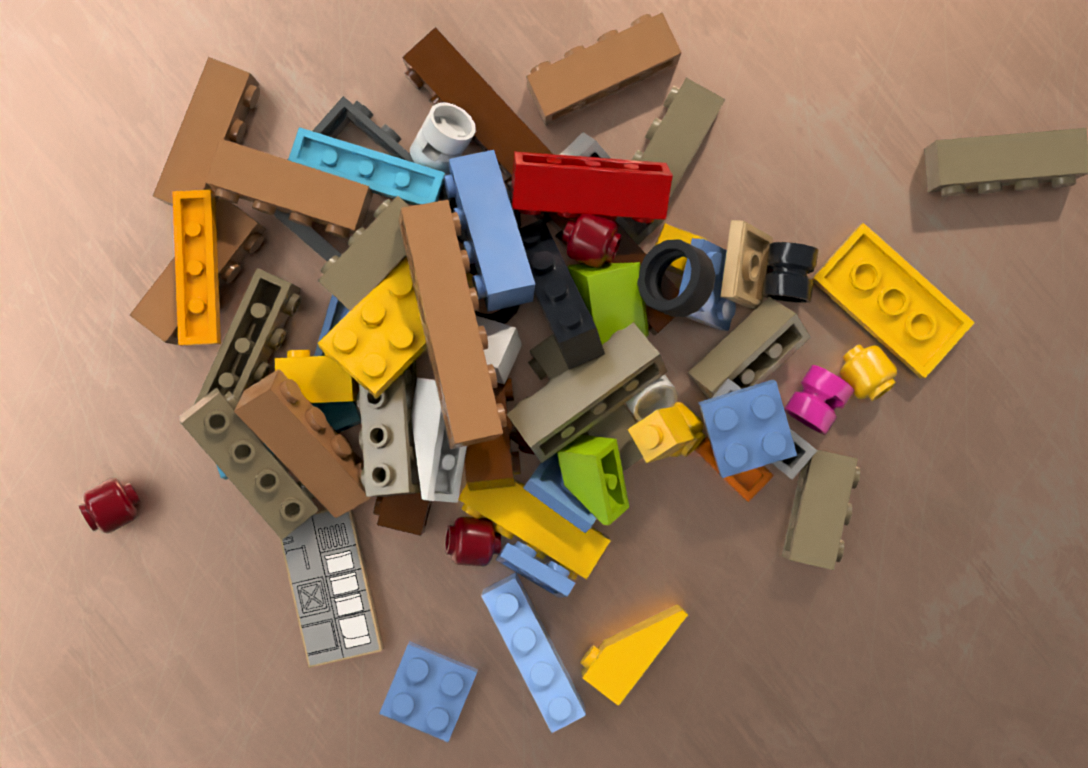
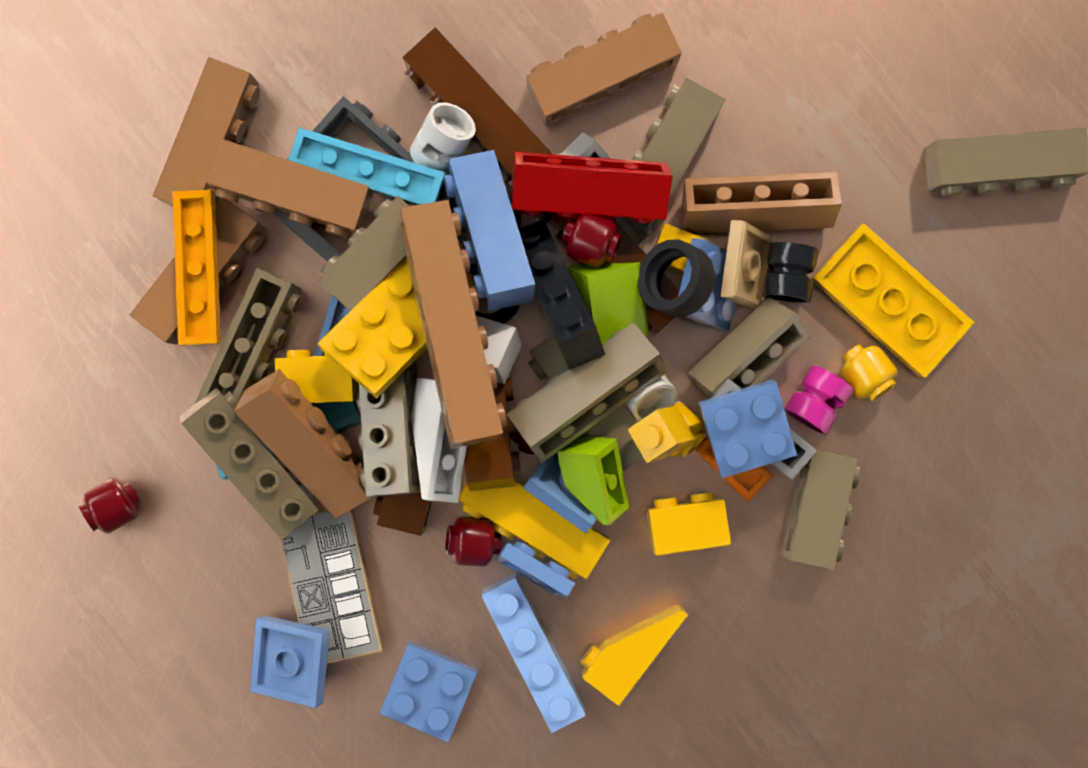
none -> medium blue plate [250,615,330,708]
none -> yellow brick [646,491,731,556]
none -> medium nougat brick [682,171,842,234]

